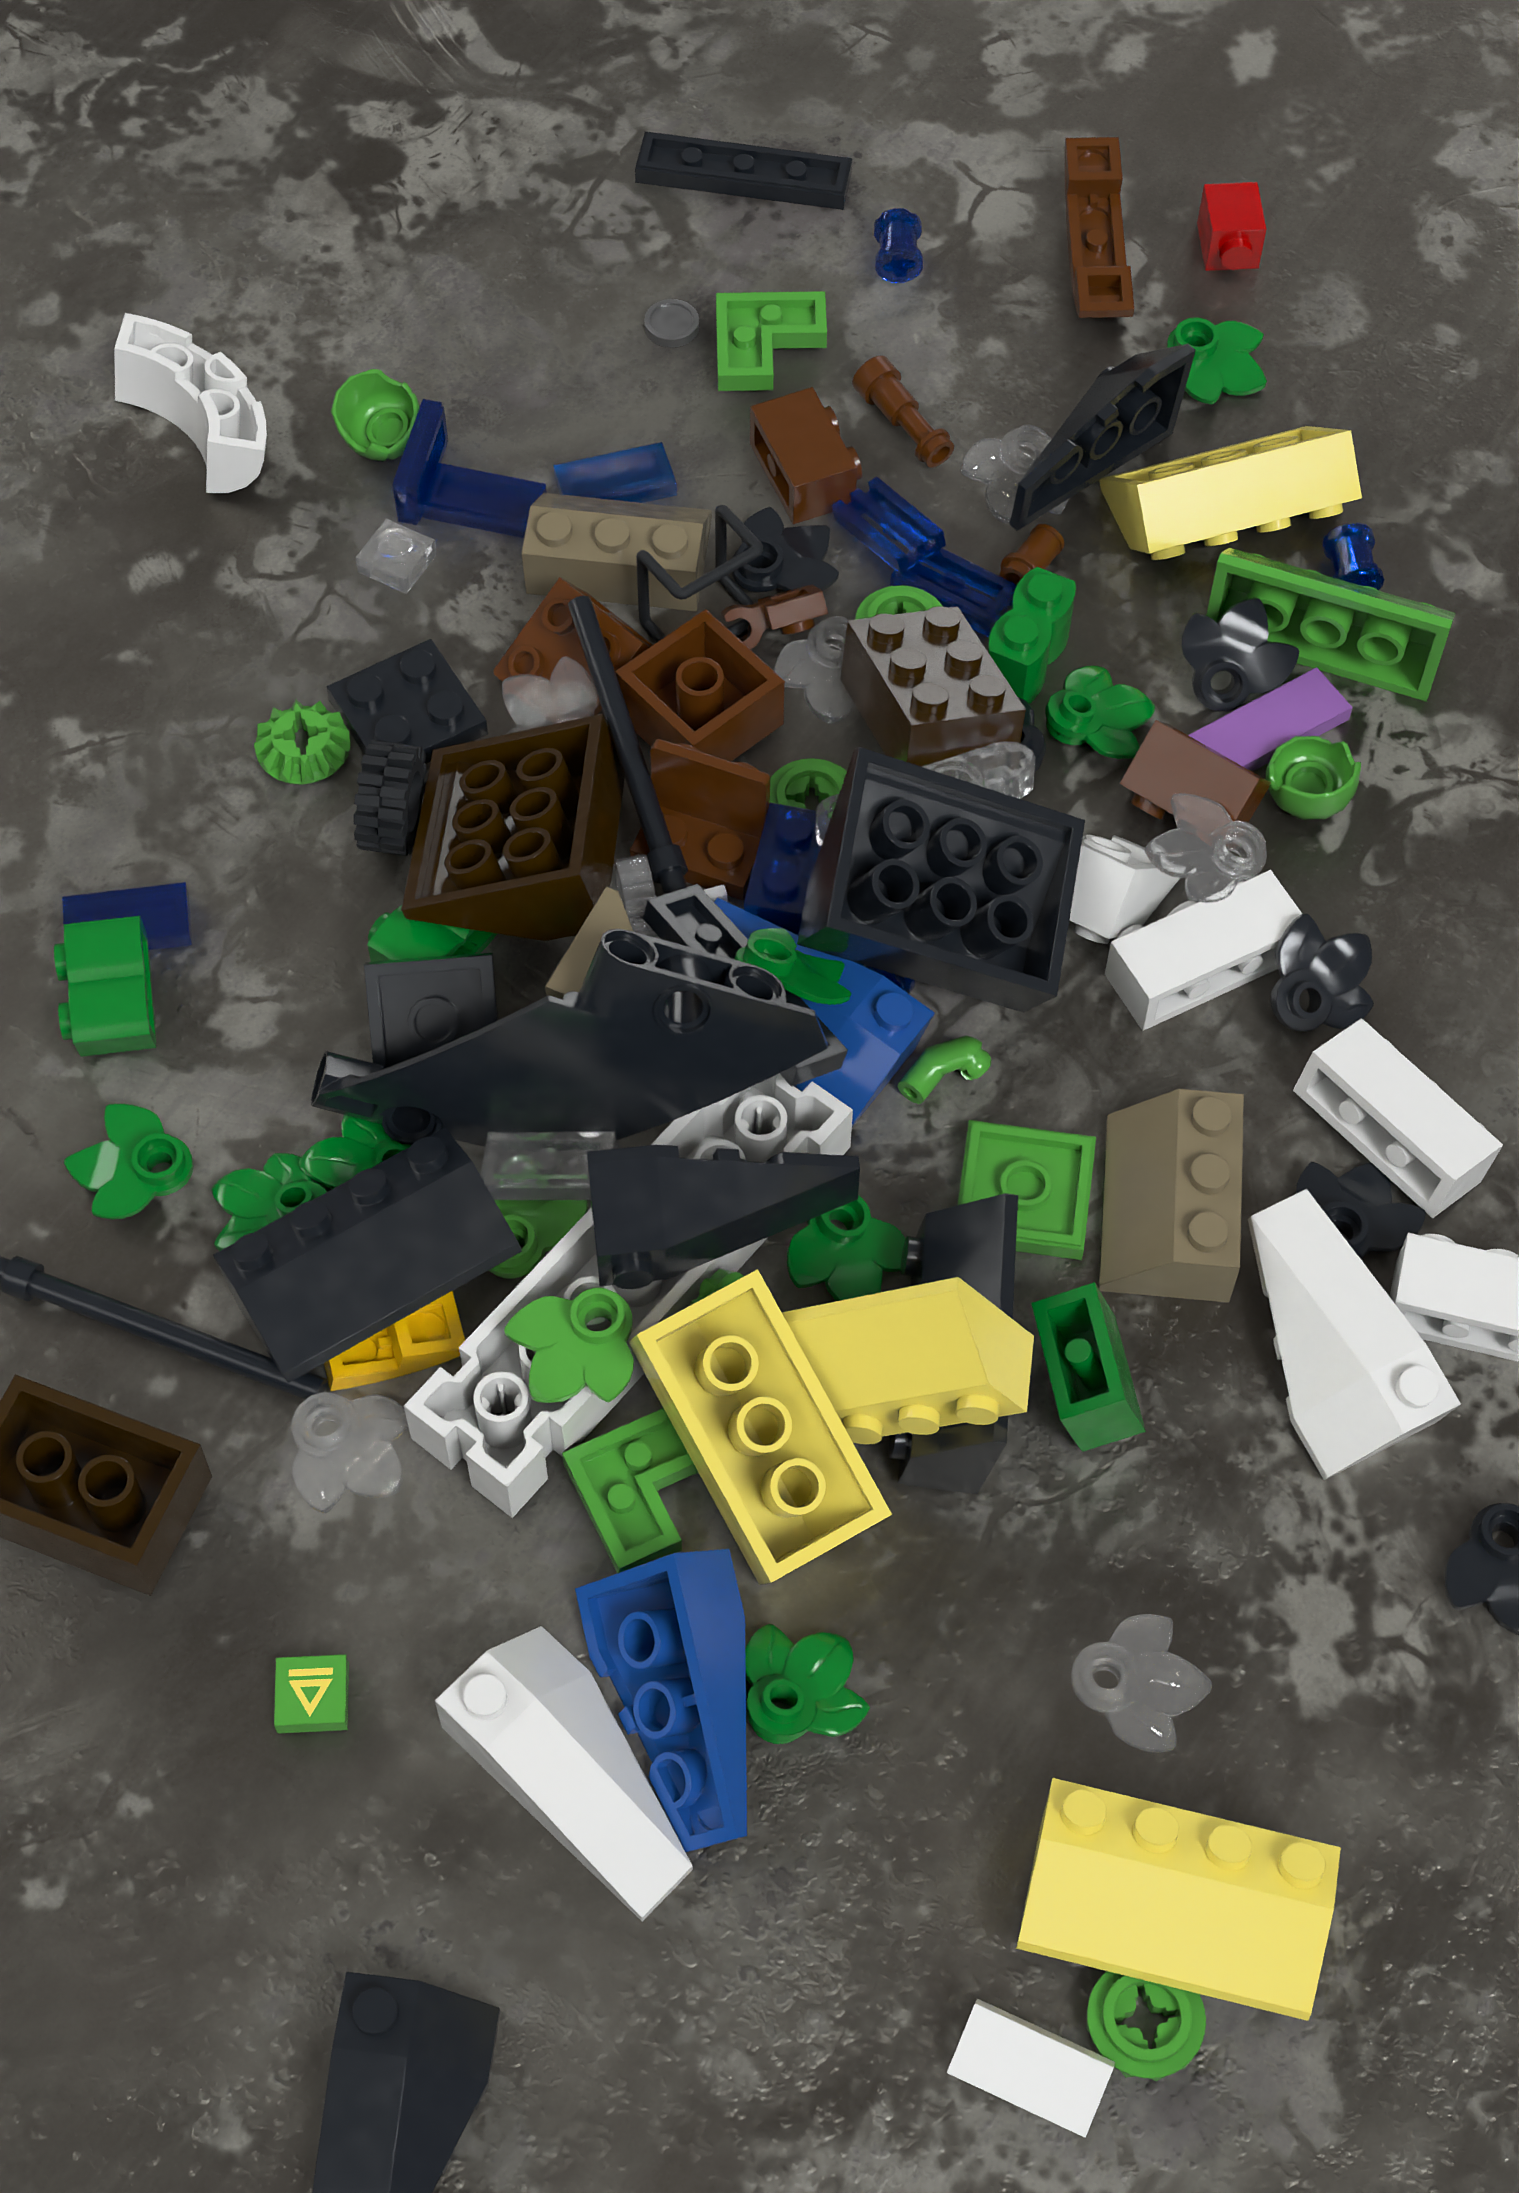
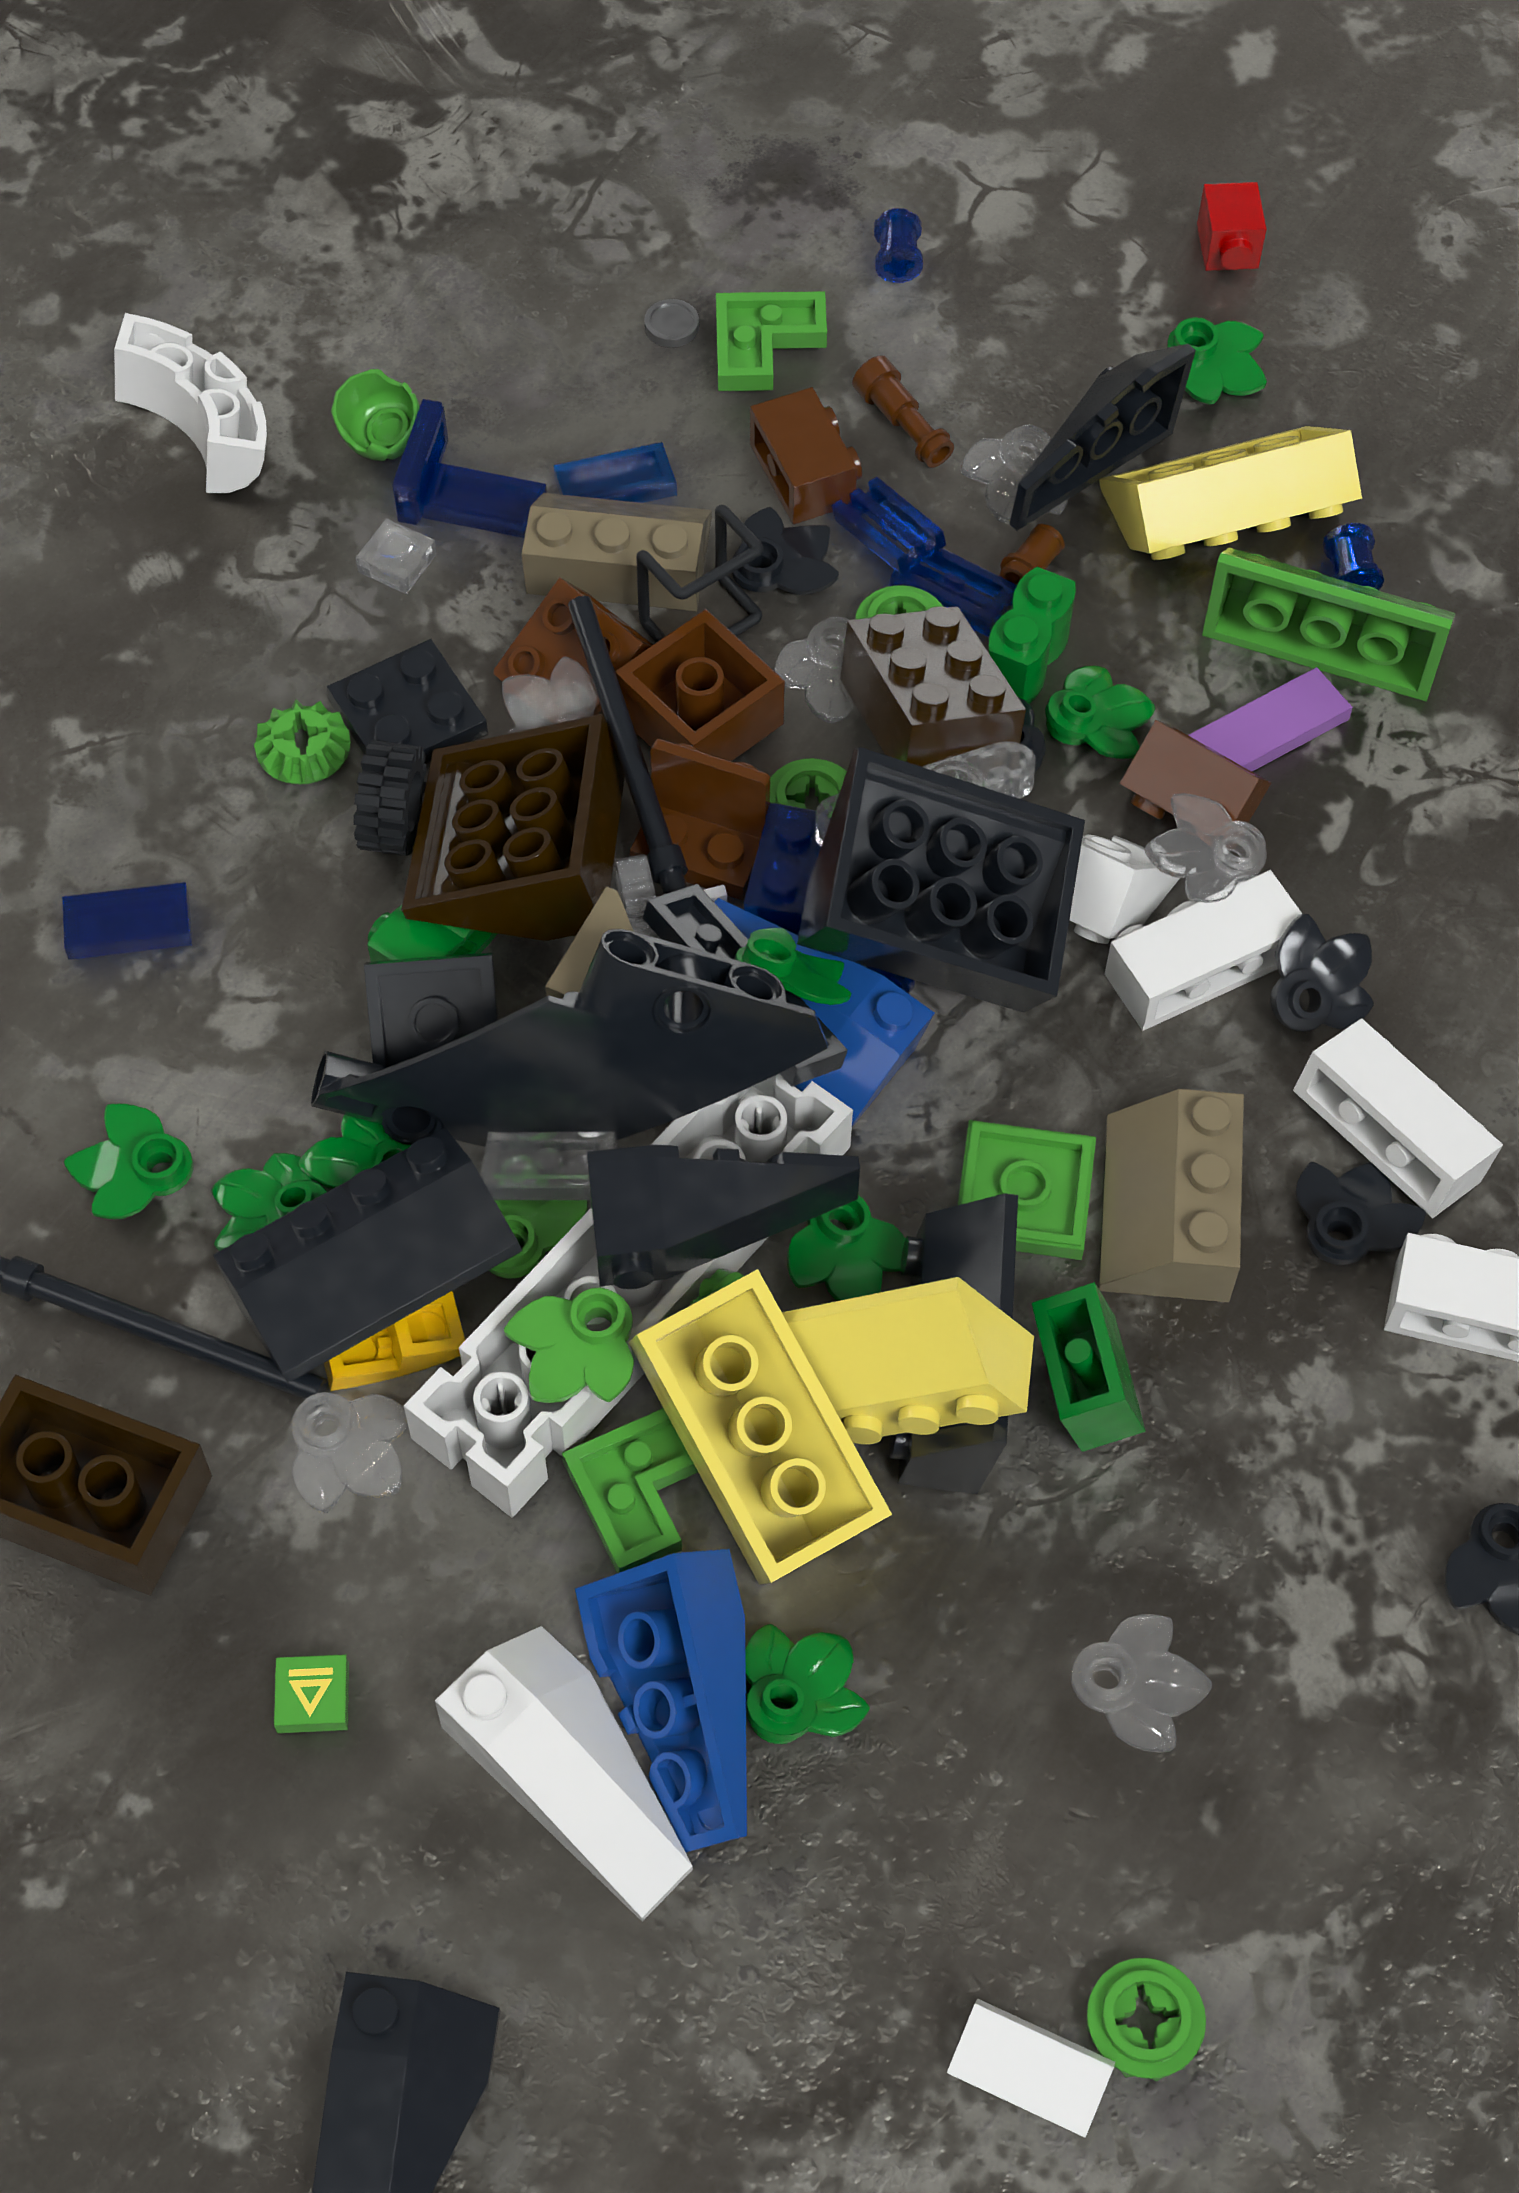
green brick [54,916,156,1057] -> none
black tile [635,131,853,210] -> none
reddish brown plate [721,584,828,650] -> none
bright green arm [897,1035,991,1104] -> none
light yellow slope [1016,1778,1341,2021] -> none
reddish brown slope [1065,137,1134,318] -> none
black plate [1181,597,1300,711] -> none
white wedge [1248,1189,1461,1480] -> none
bright green hair [1266,736,1361,819] -> none

